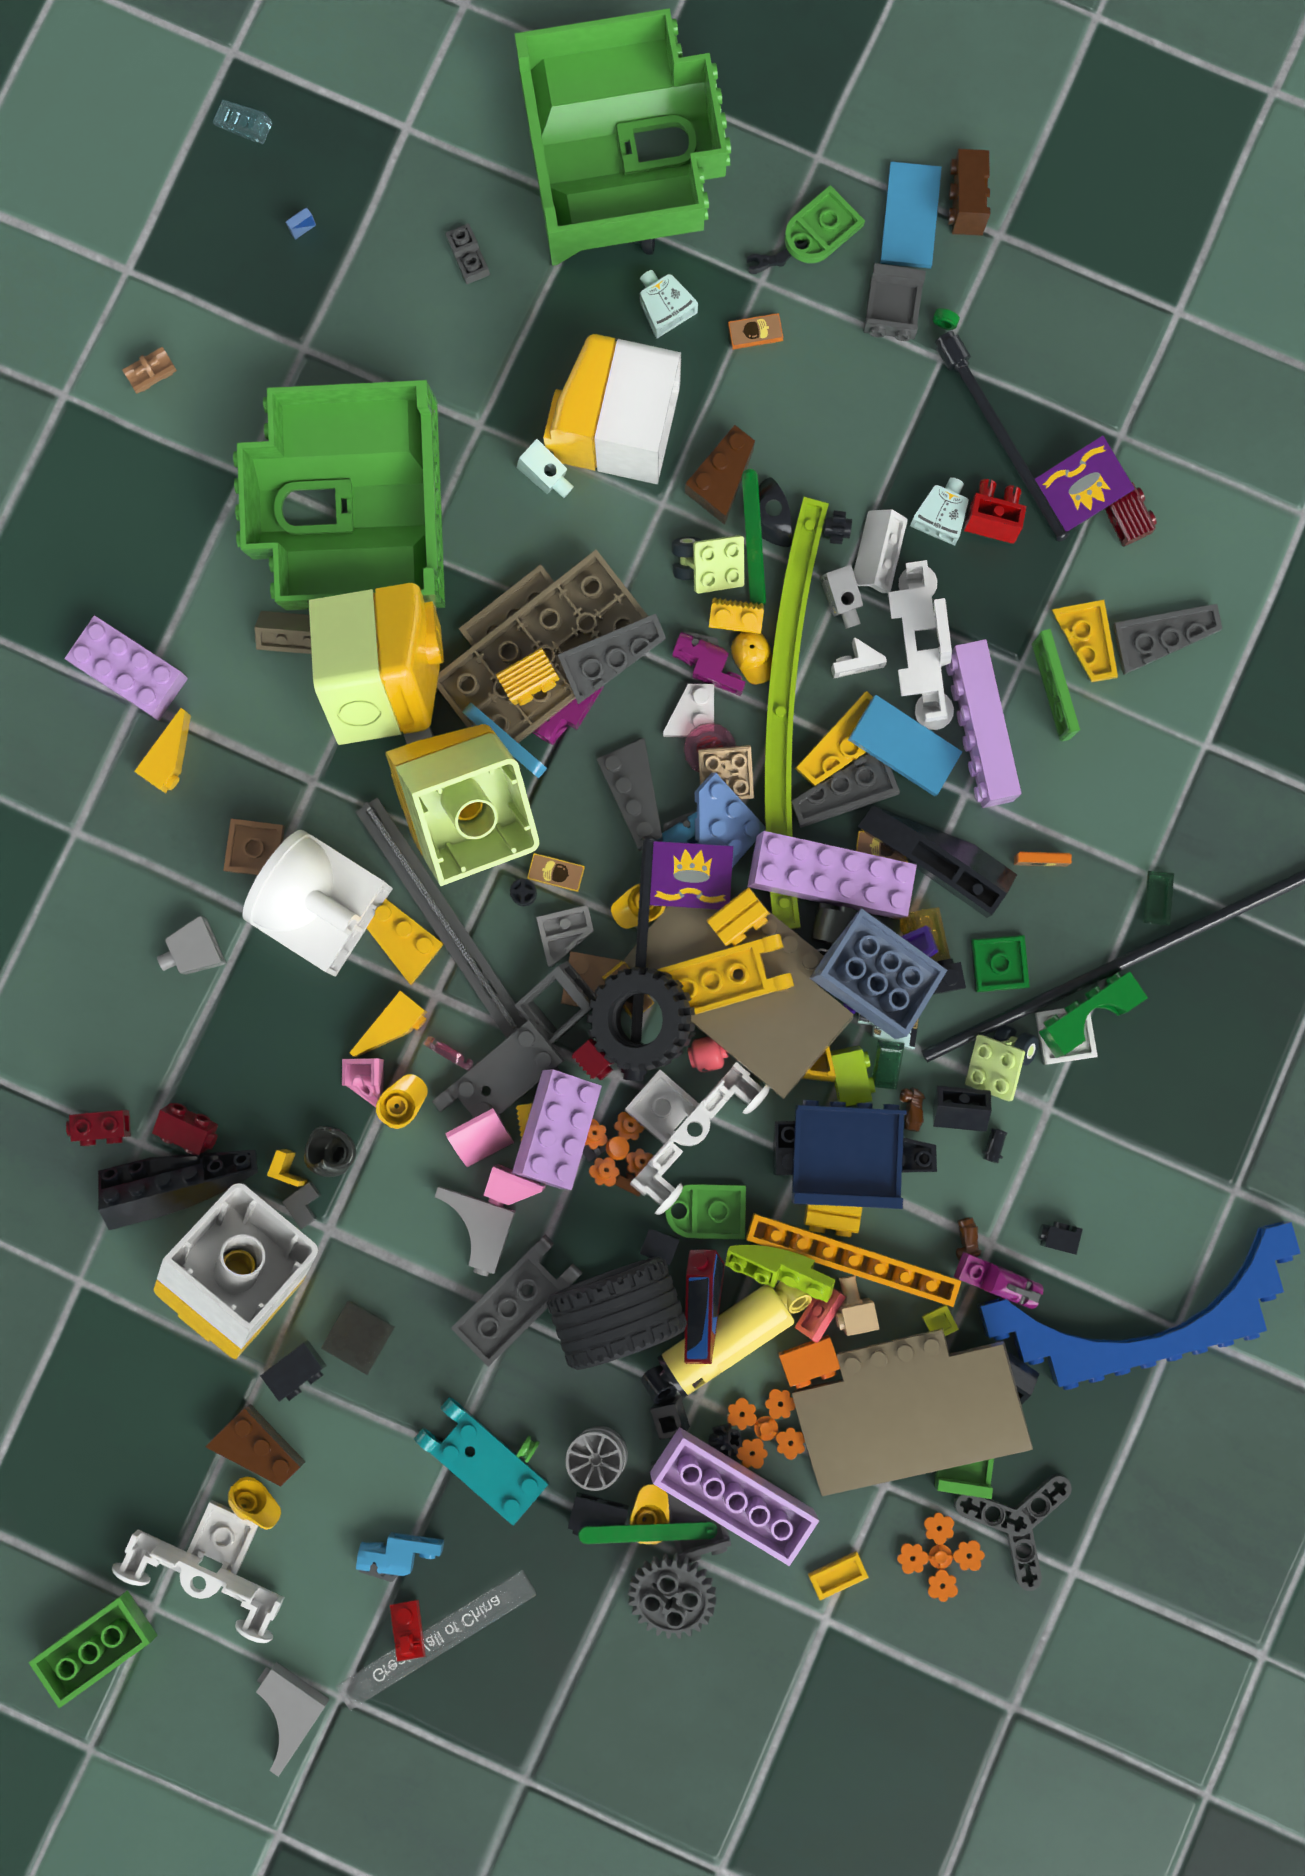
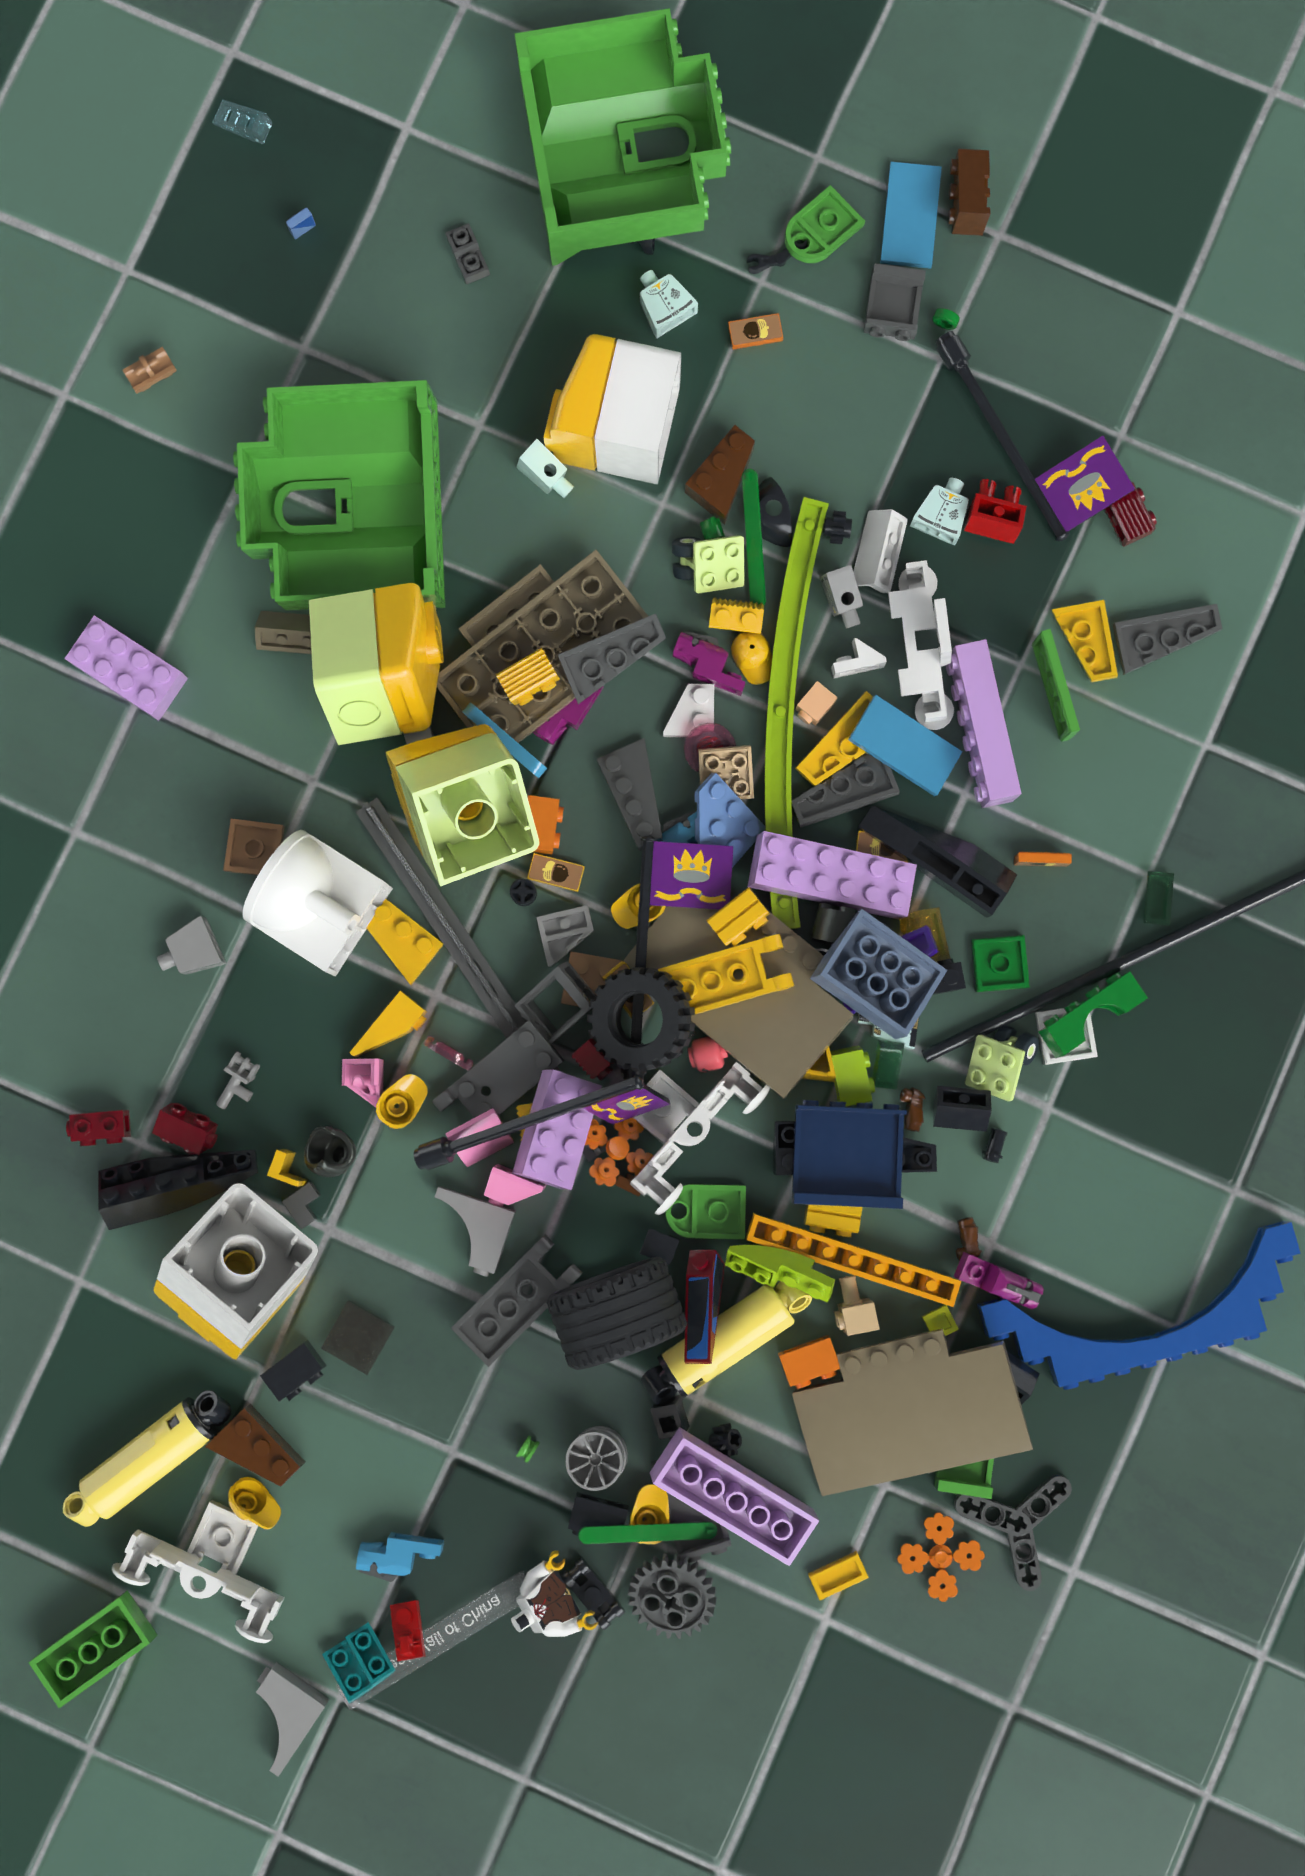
yellow slope [134,708,191,793] -> none
teal hinge [414,1397,549,1526] -> none
orange plant [727,1389,805,1469] -> none
coral panel [794,1288,846,1343] -> none
black brick [1038,1221,1083,1255] -> none
none -> light yellow piece [62,1391,231,1527]
none -> light grey arm [216,1051,260,1109]
none -> teal slope [322,1622,396,1704]
none -> black flag [414,1074,670,1170]
none -> torso [511,1550,598,1637]
none -> orange brick [528,795,564,855]
none -> black plate [560,1557,626,1630]
none -> green hose [700,517,725,540]
none -> light nougat brick [796,681,838,726]

